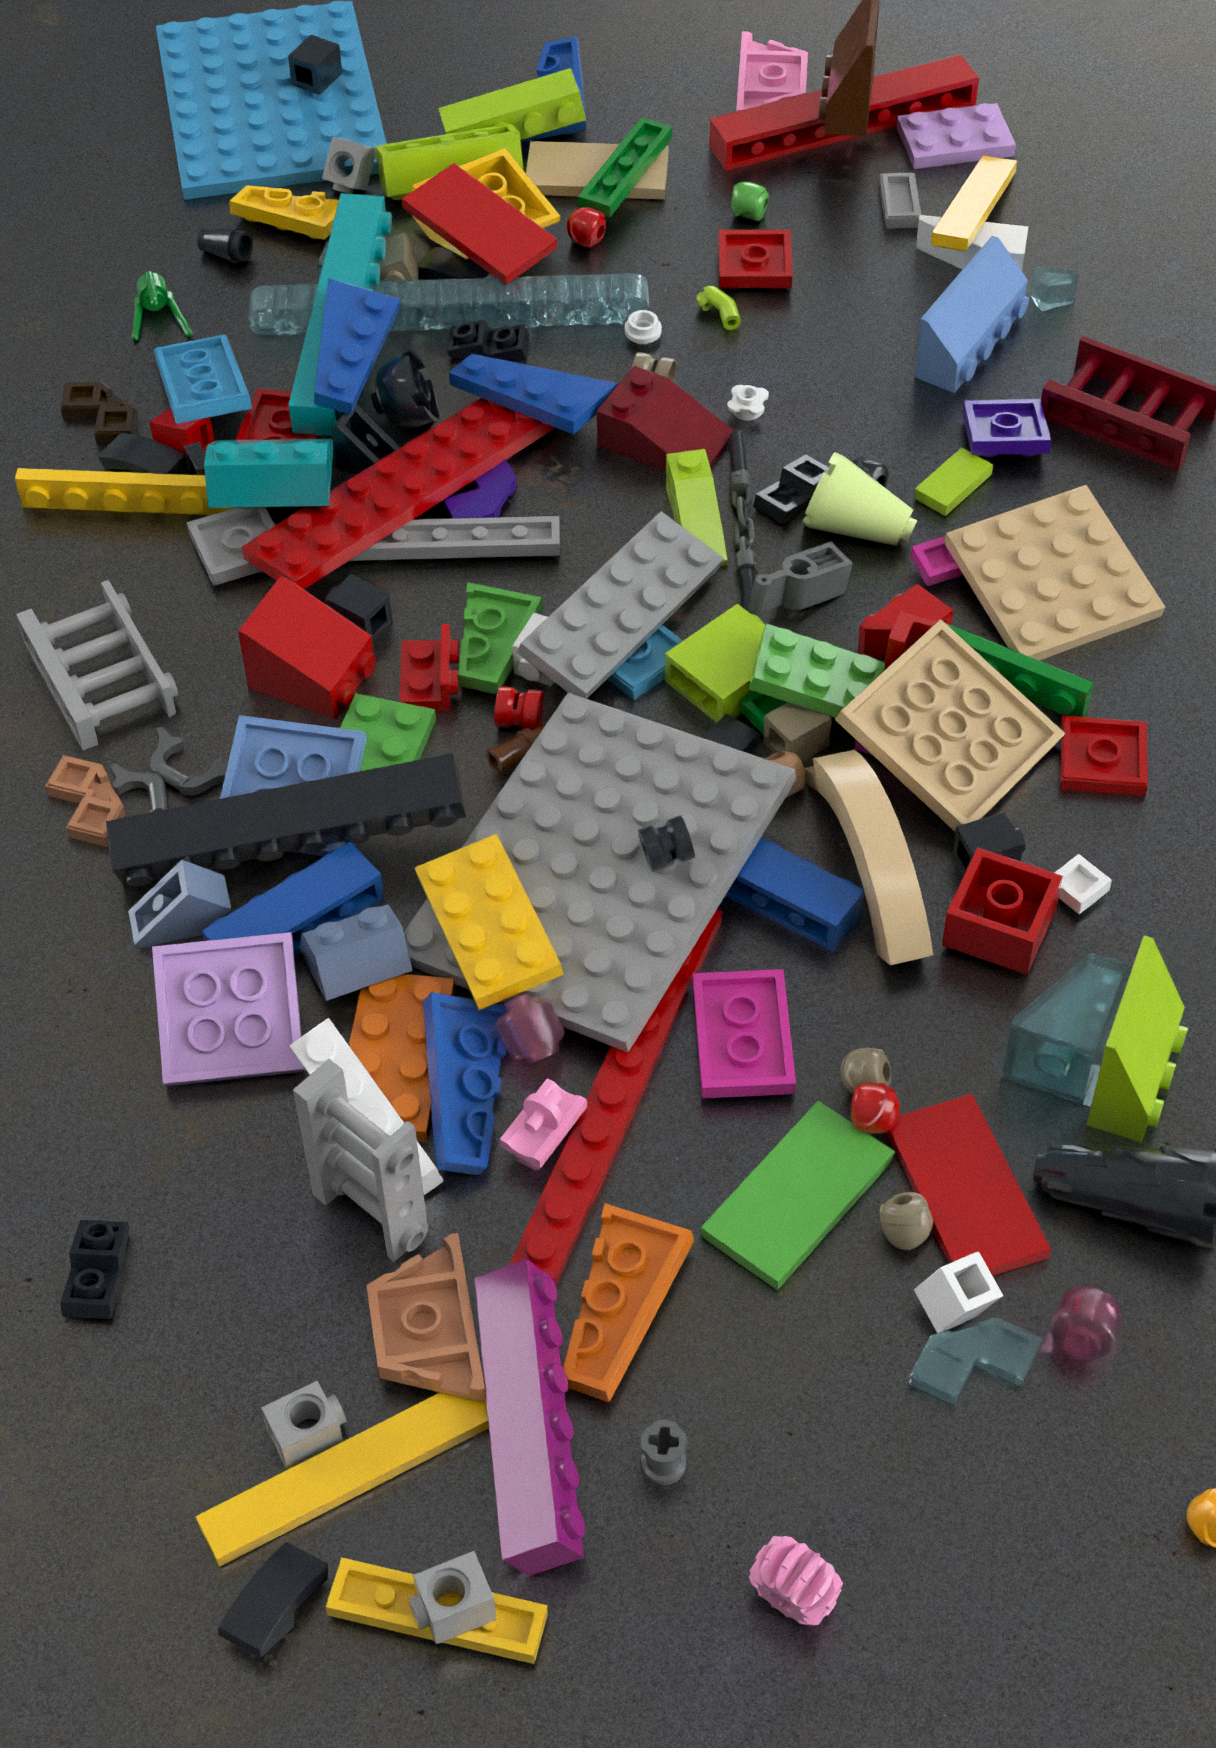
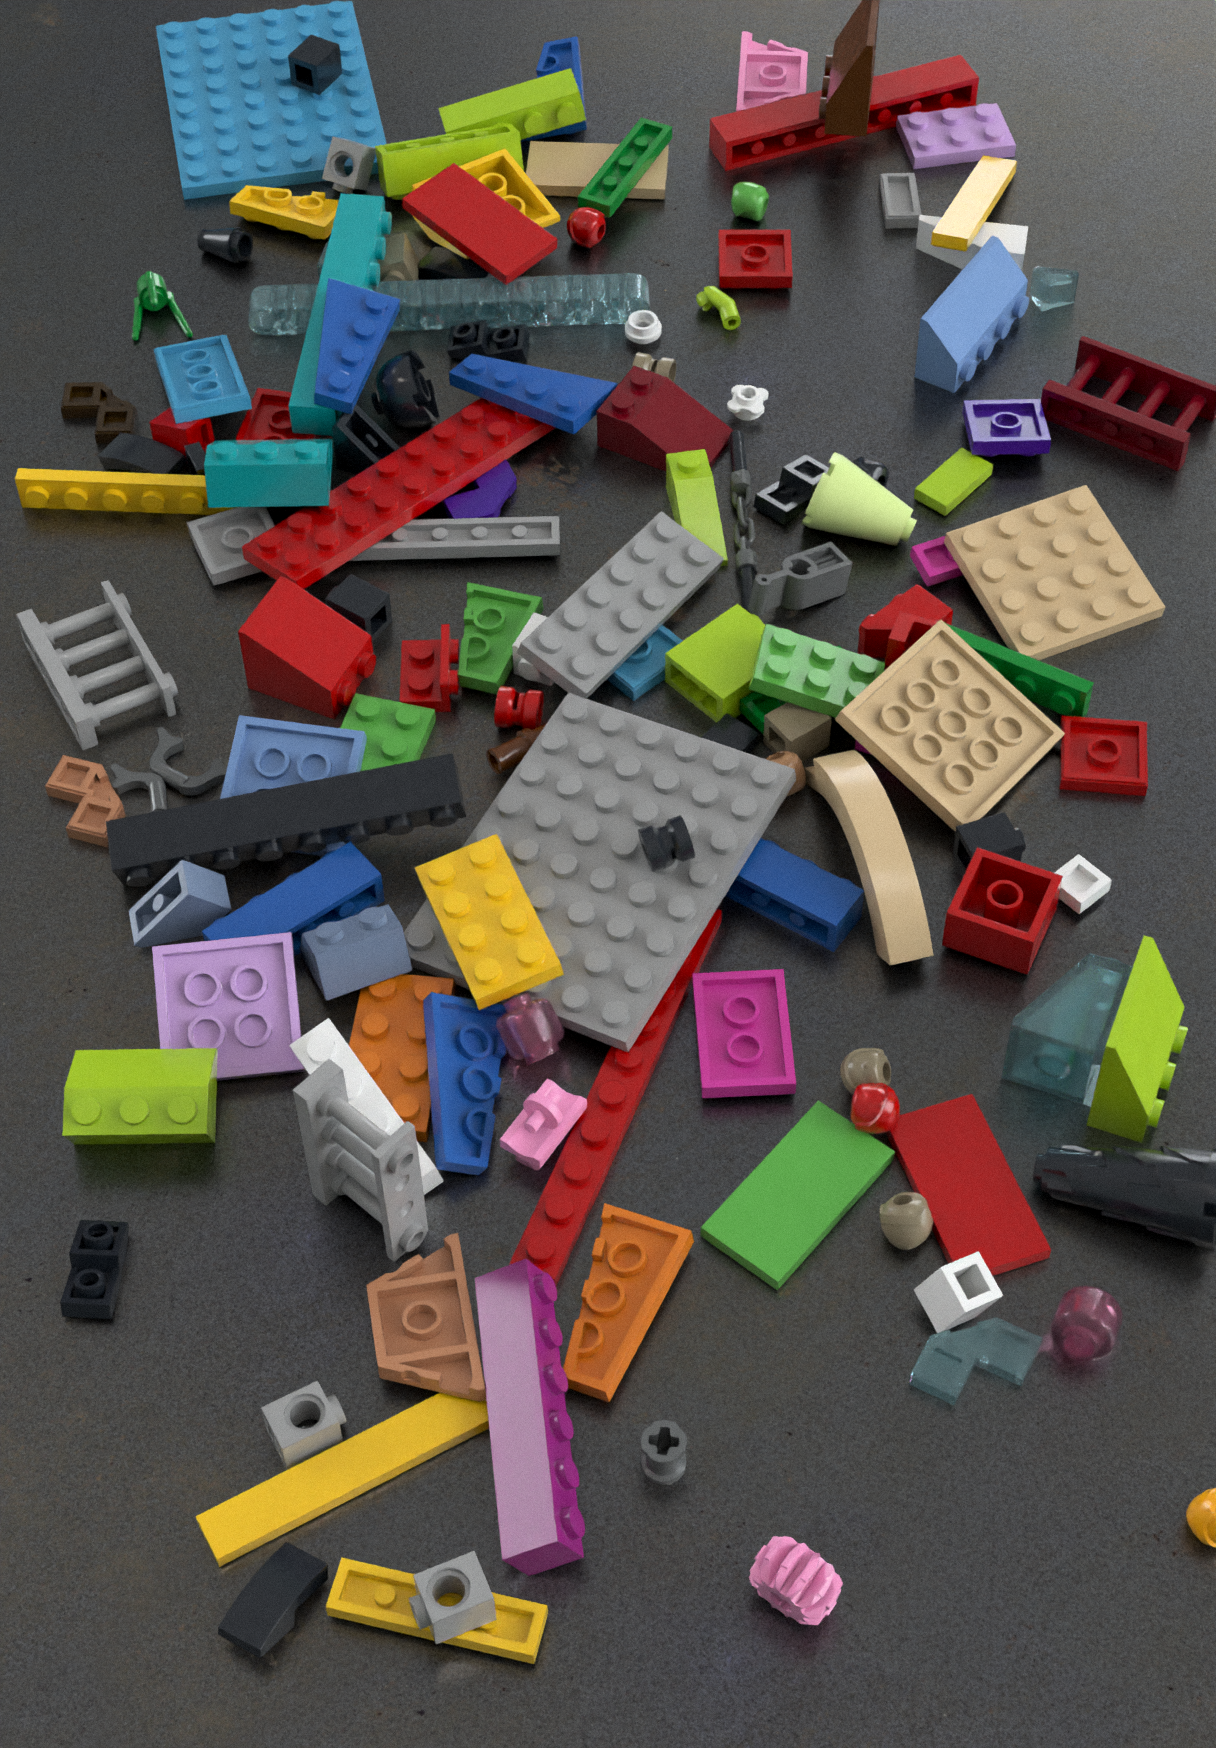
none -> lime slope [62,1048,218,1145]

